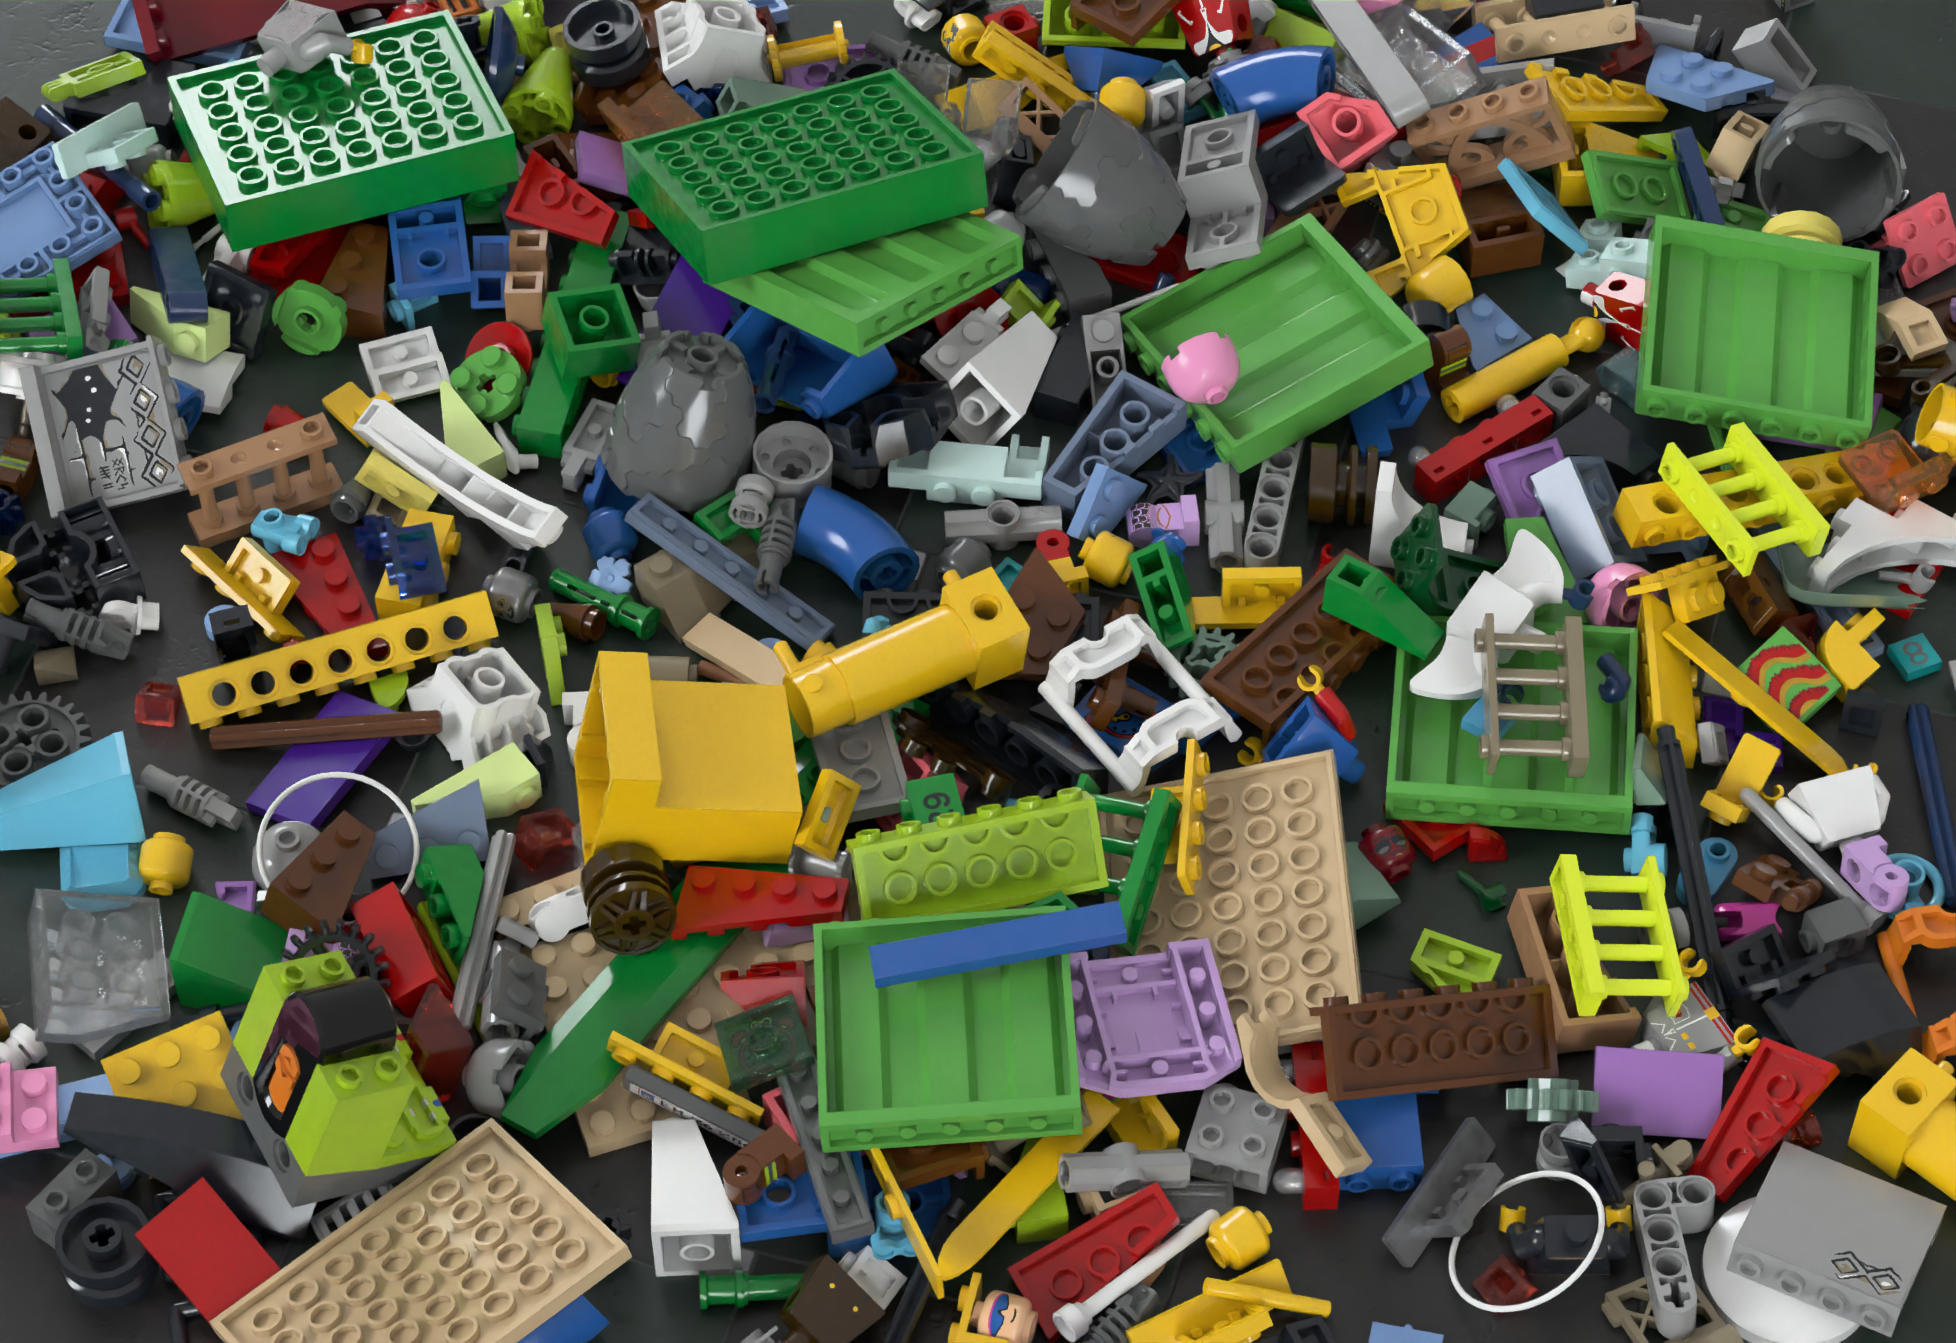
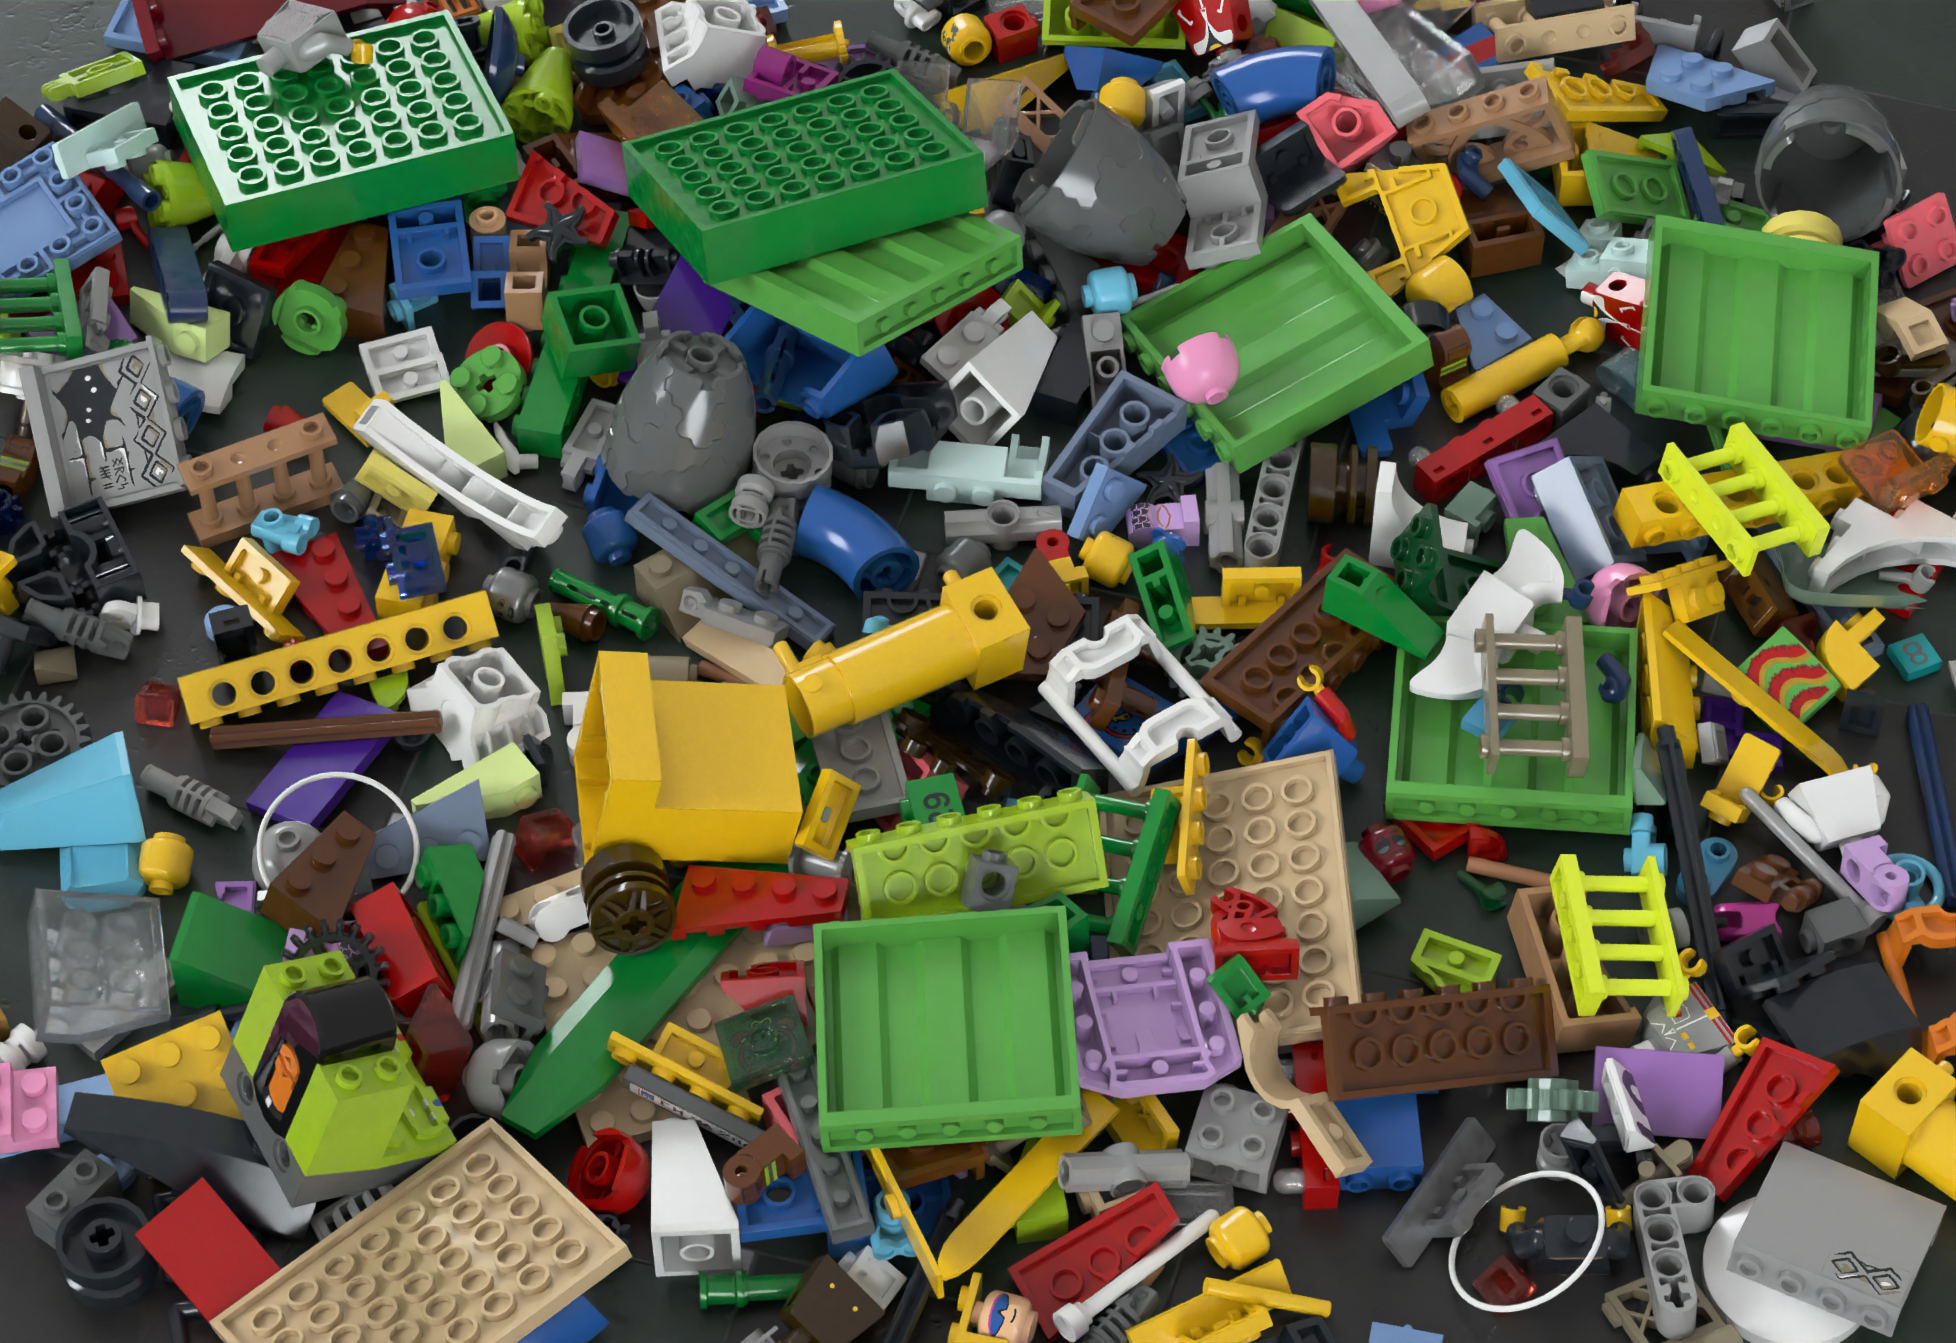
light blue plant [588,556,633,602] -> none
blue tile [868,901,1128,988] -> none
yellow fence [972,20,1092,112] -> none
tan brick [1705,110,1769,182] -> none
none -> light nougat brick [469,206,508,247]
none -> black animal [526,202,590,264]
none -> red cylinder [567,1127,651,1215]
none -> light grey hinge [679,586,790,647]
none -> magenta plate [742,45,839,101]
none -> dark grey brick [960,849,1019,912]
none -> medium azure head [1080,266,1138,314]
none -> green bracket [1205,953,1271,1020]
none -> red piece [1210,886,1300,981]
none -> dark blue arm [1457,145,1494,201]
none -> nougat bar [1466,856,1588,898]
none -> white slope [1601,1058,1655,1153]

